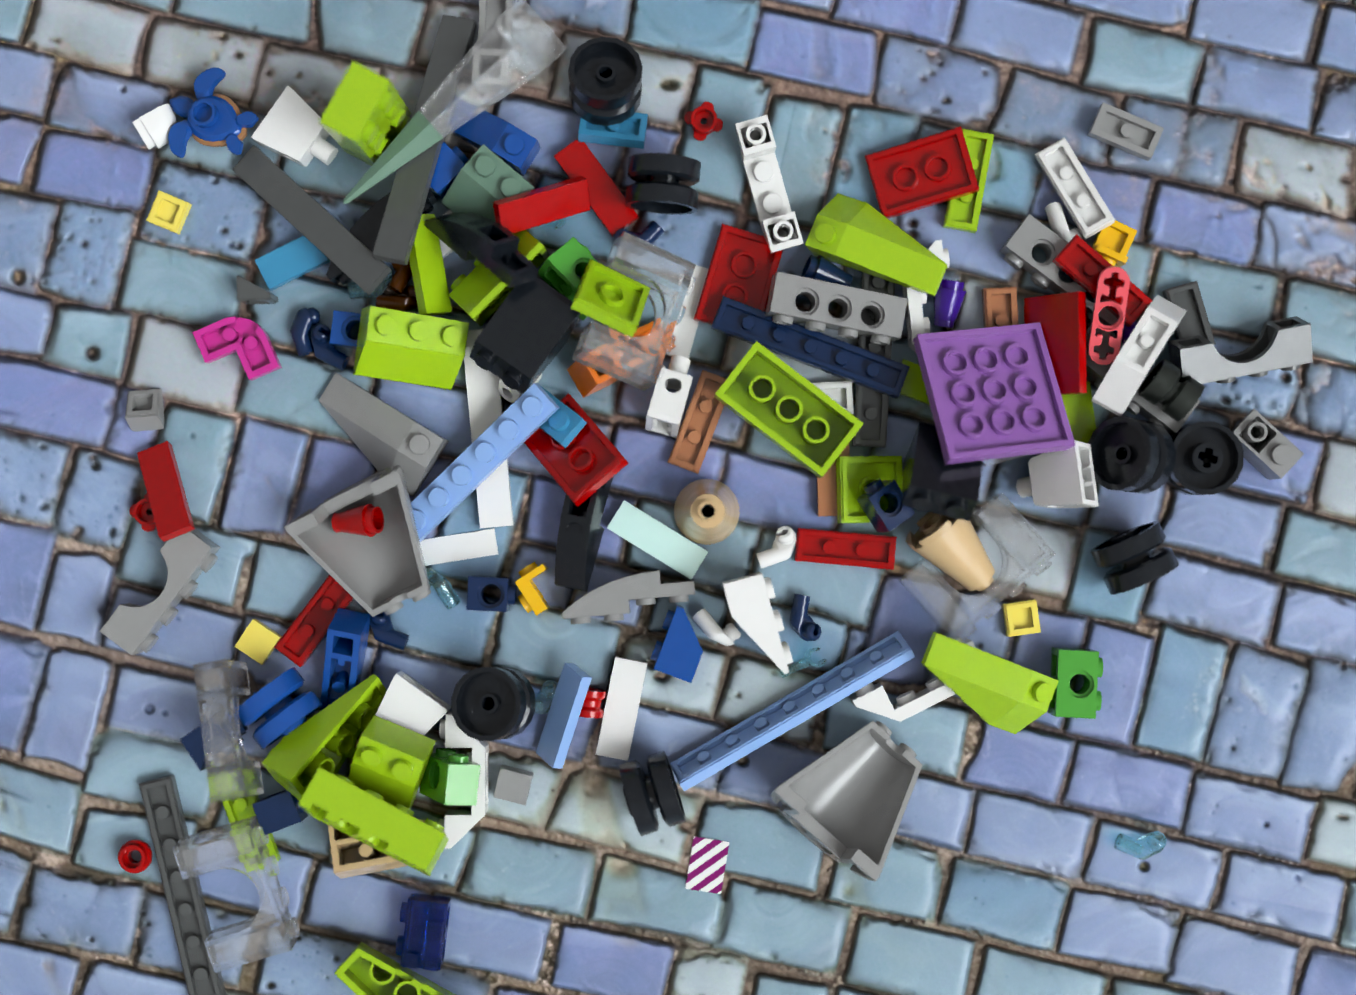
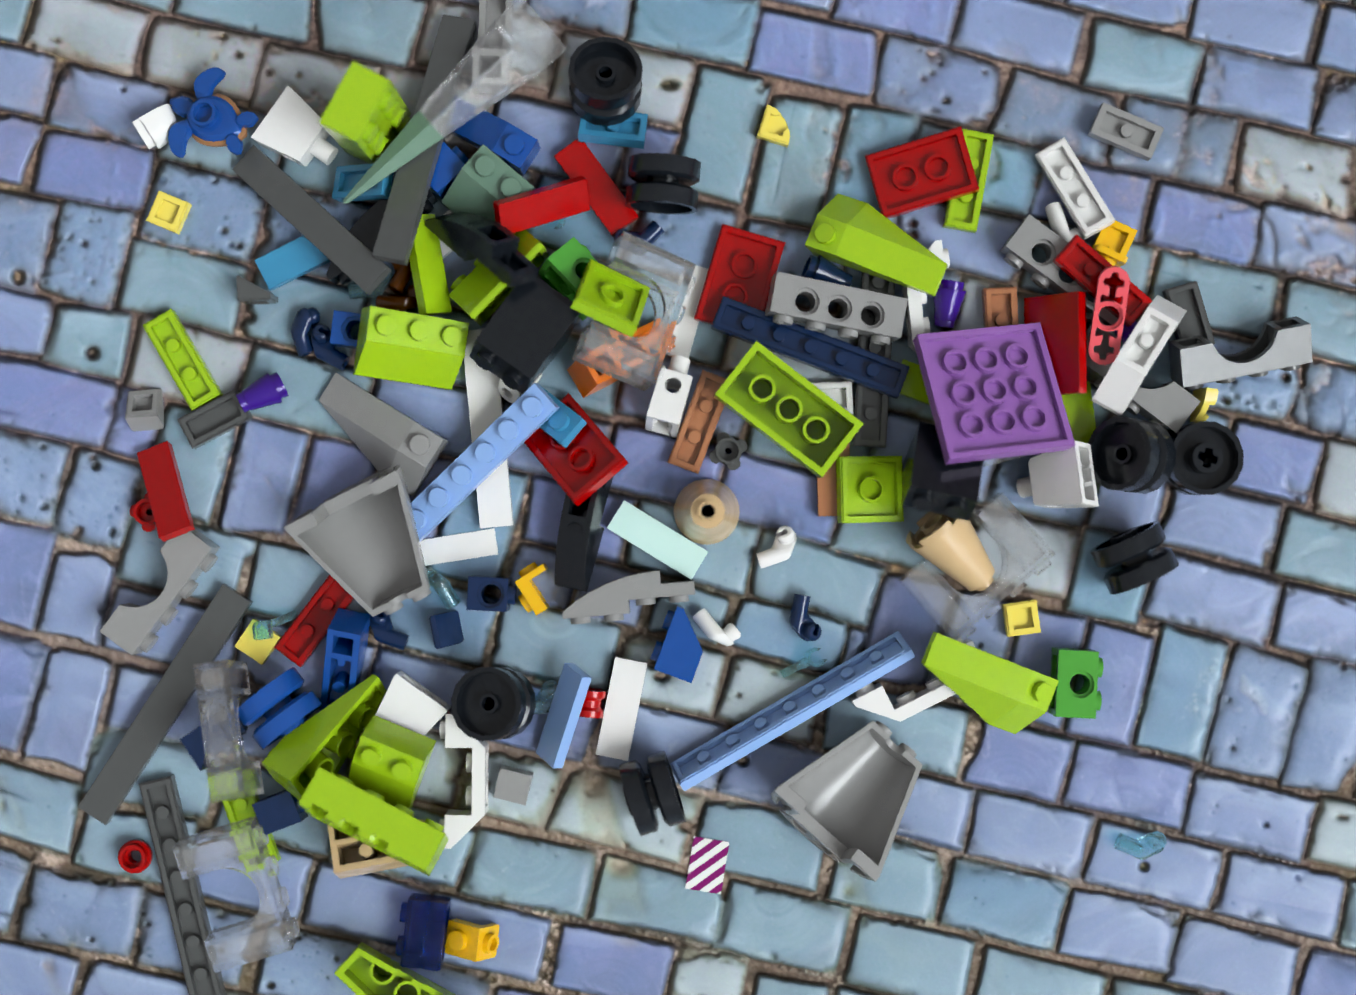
dark pink plate [192,316,282,381] -> none
red cone [331,504,384,537] -> none
bright green brick [419,748,480,806] -> none
red plate [684,102,723,141] -> none
white slope [722,572,793,674] -> none
white slope [735,115,804,253] -> none
red tile [794,528,897,570] -> none
dark blue brick [857,478,916,532] -> none
pearl dark grey wheel [1138,359,1205,422] -> none
light grey slope [1232,409,1304,480] -> none
none -> dark grey tile [78,584,253,825]
none -> lime tile [142,309,223,411]
none -> dark grey tile [177,389,254,449]
none -> dark purple cone [236,372,289,413]
none -> clear light blue hand [252,610,298,640]
none -> dark azure plate [332,163,394,202]
none -> dark blue slope [429,610,464,649]
none -> yellow bracket [444,918,499,962]
none -> dark grey plate [709,432,747,470]
none -> light yellow tile [757,104,790,148]
none -> light yellow tile [1190,388,1219,422]

